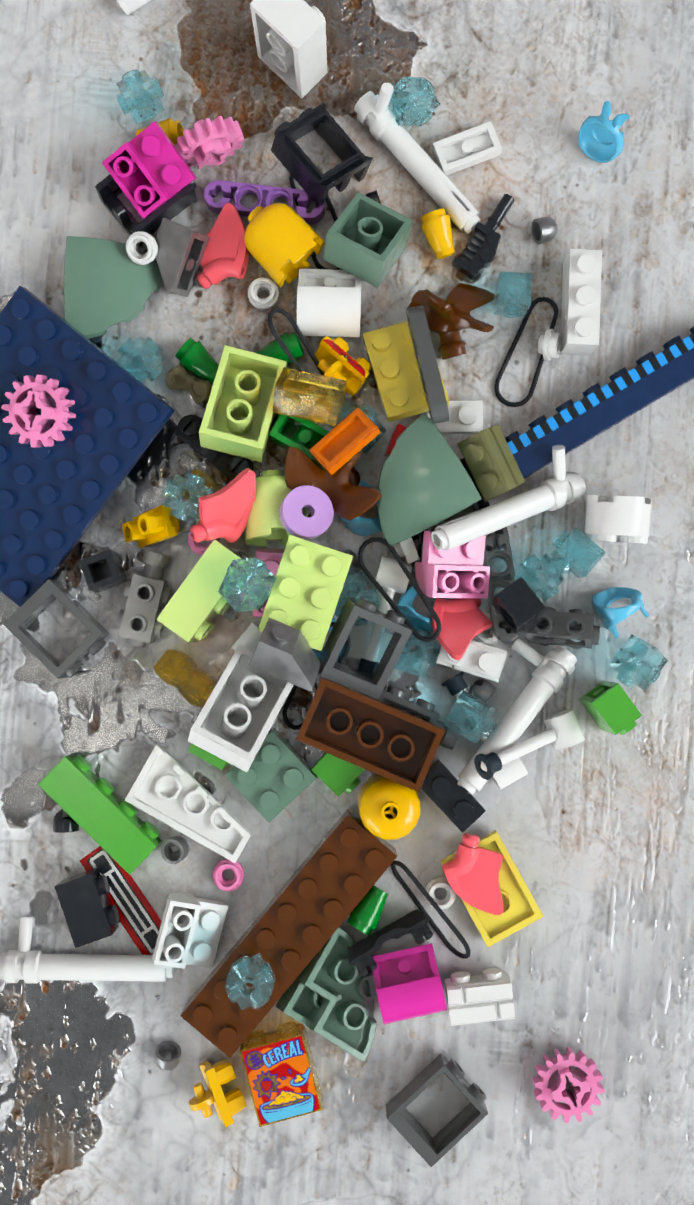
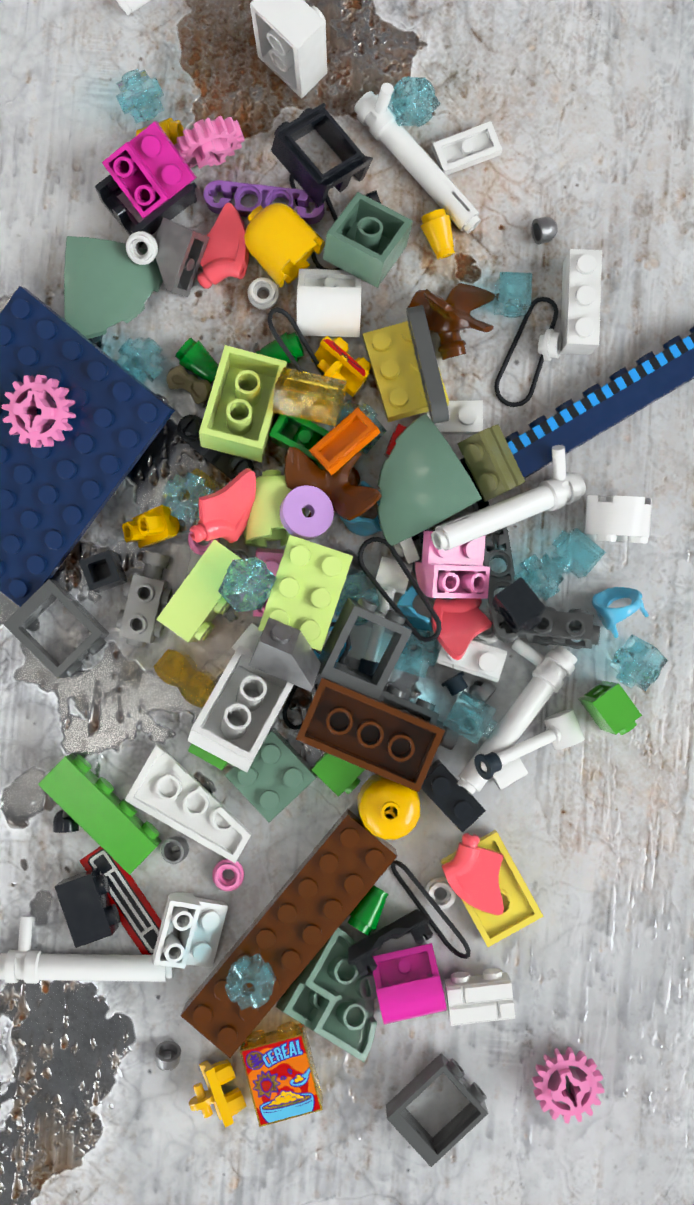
black piece [452,194,515,279] -> none
medium azure piece [578,101,630,163] -> none

